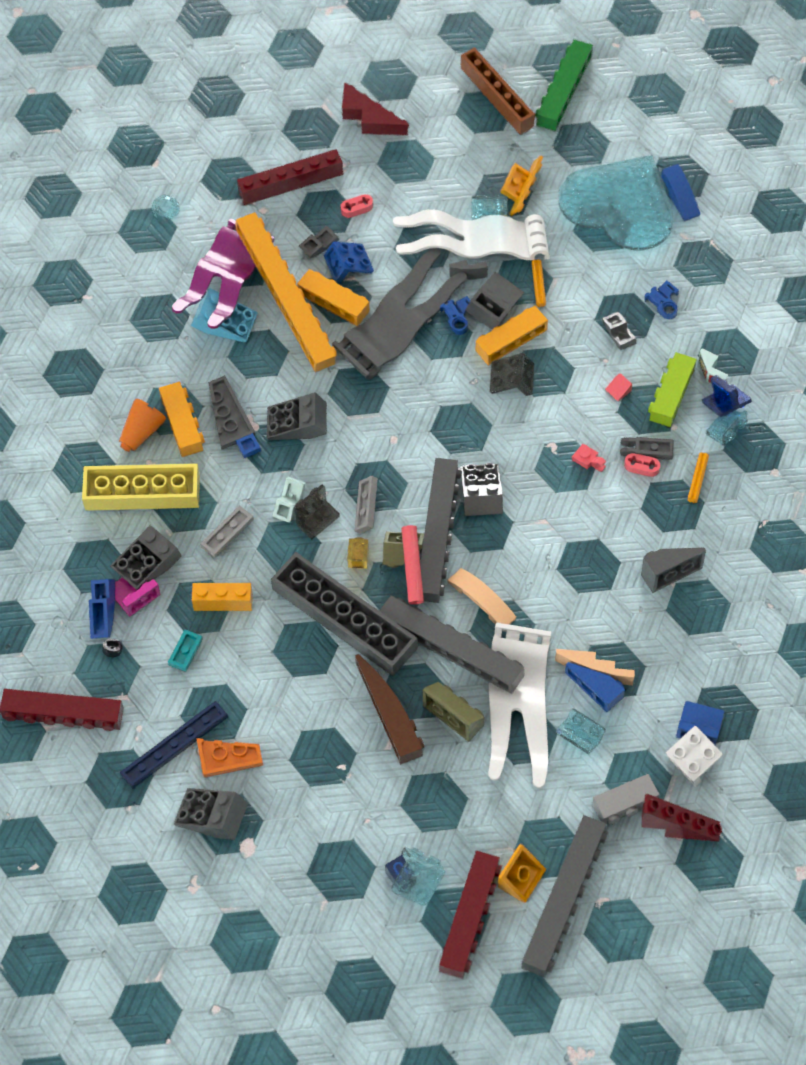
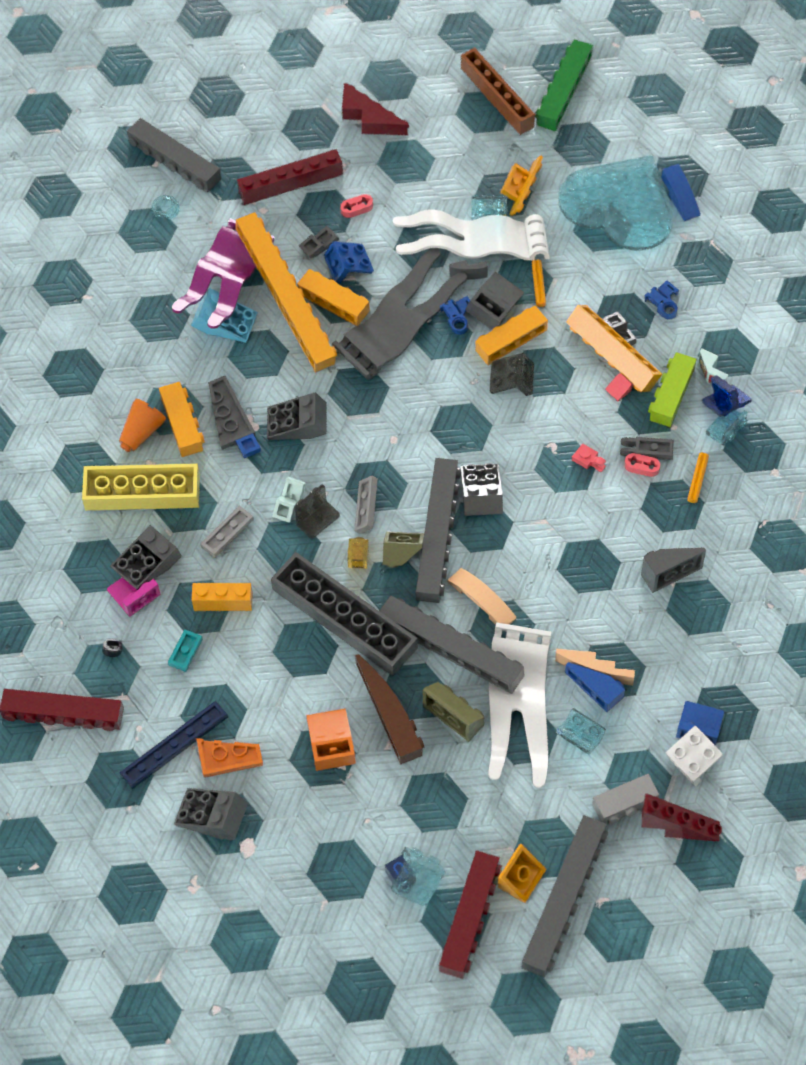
blue slope [89,579,115,639] -> none
coral piece [401,525,424,605] -> none
none -> dark grey brick [127,118,221,192]
none -> orange slope [306,708,356,771]
none -> light orange brick [566,305,663,392]

